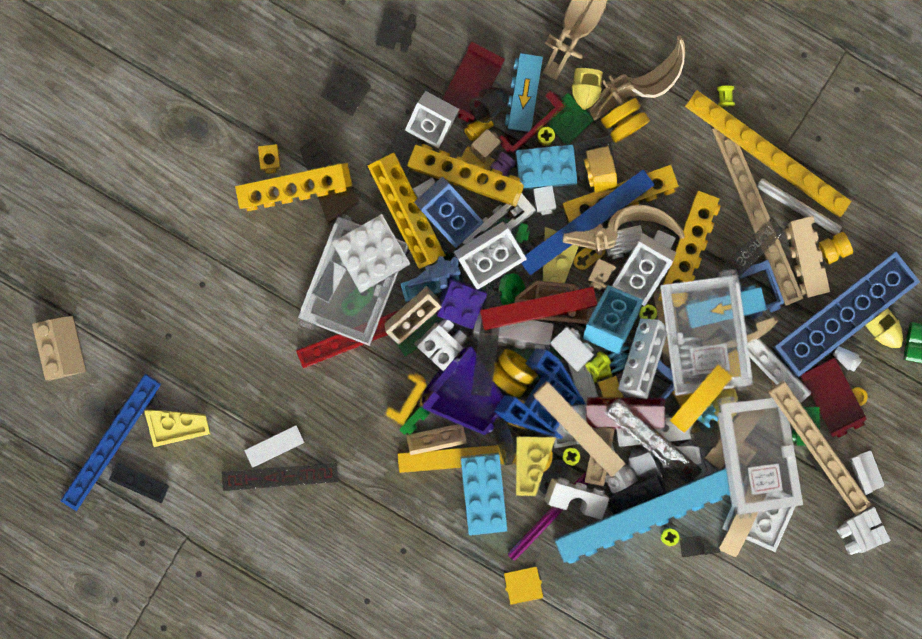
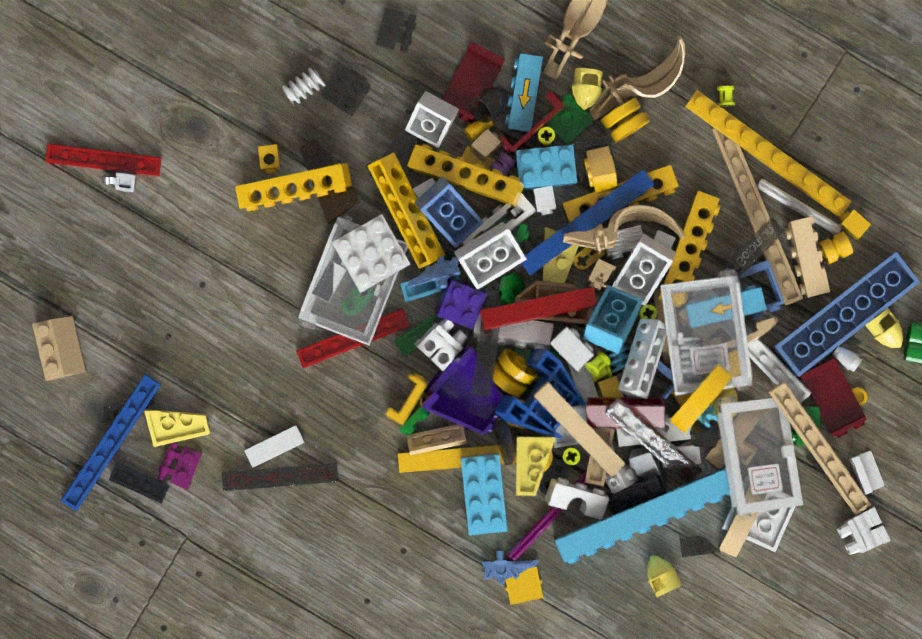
tan brick [384,286,441,345] -> none
neon yellow bush [661,528,679,546] -> none
none -> red tile [45,143,162,177]
none -> plate [102,170,137,193]
none -> magenta plate [158,443,202,490]
none -> white piece [282,68,326,106]
none -> medium blue piece [482,551,539,585]
none -> light yellow helmet [647,555,682,597]
none -> yellow brick [839,209,871,240]

